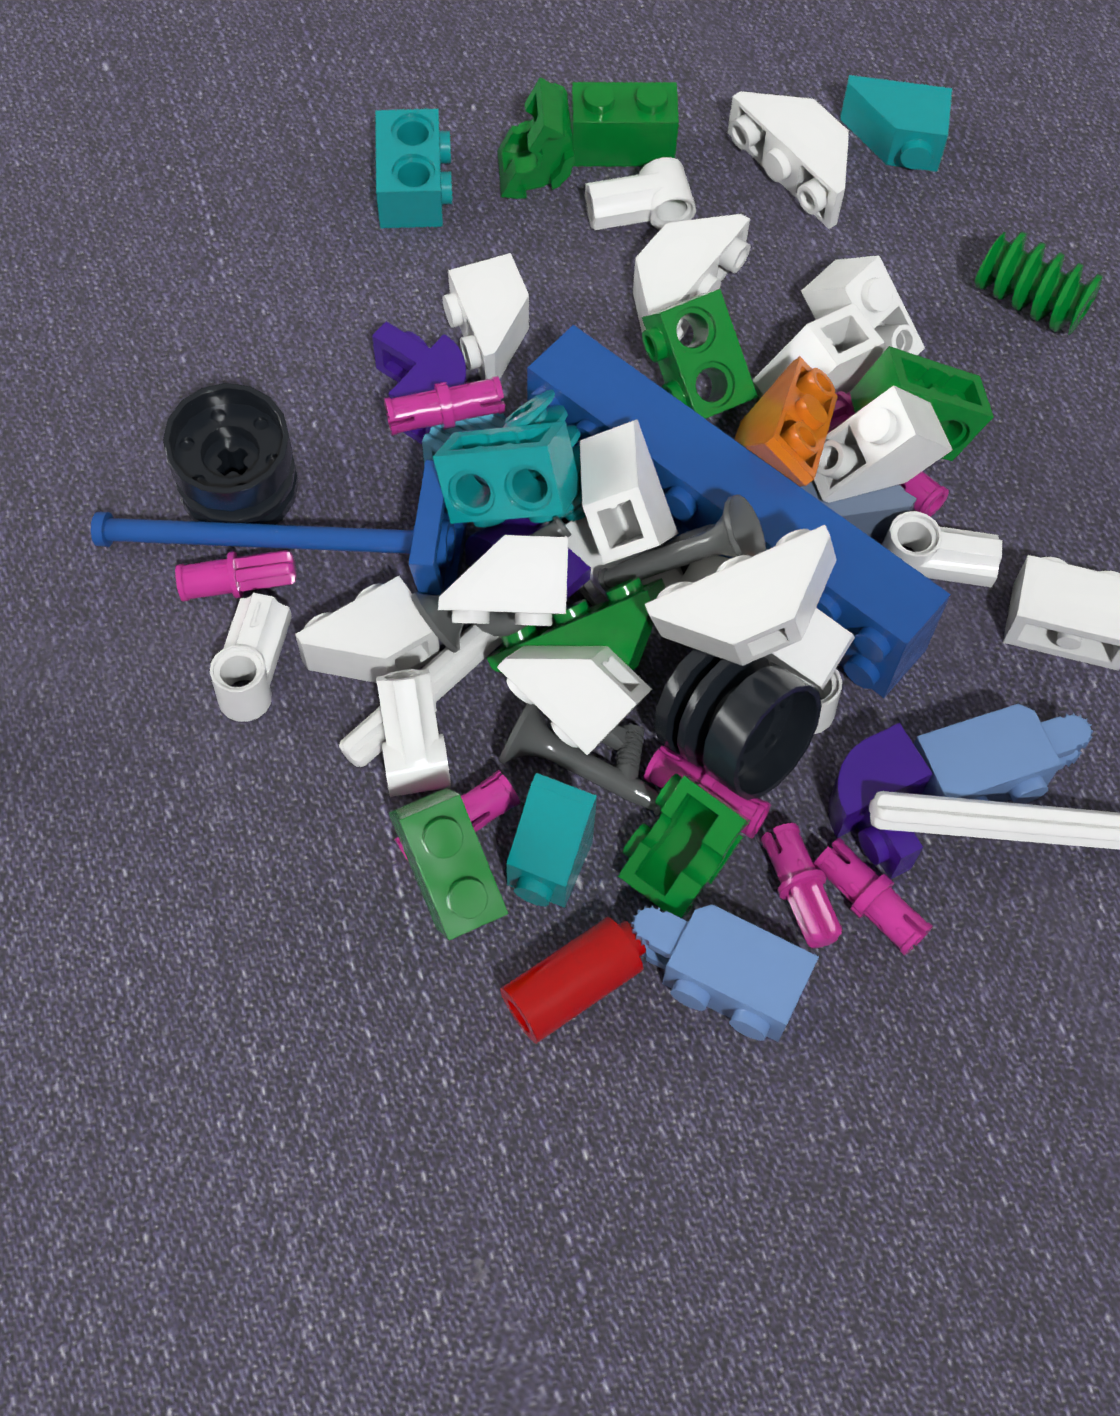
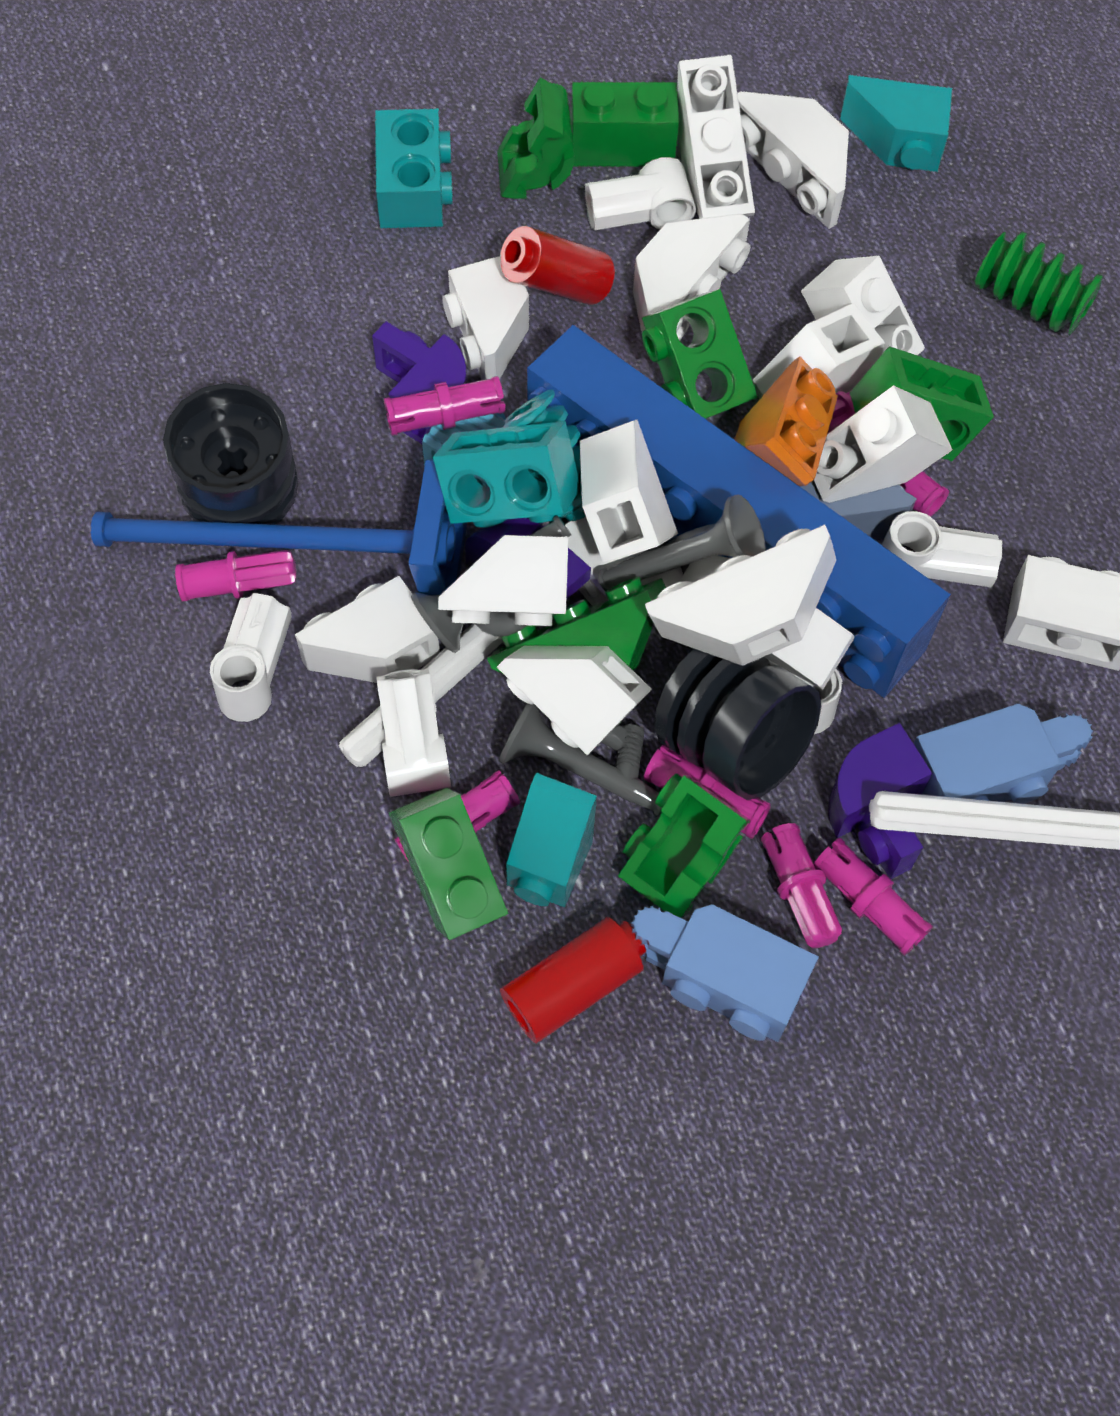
none -> red brick [500,226,615,305]
none -> white slope [678,55,755,219]

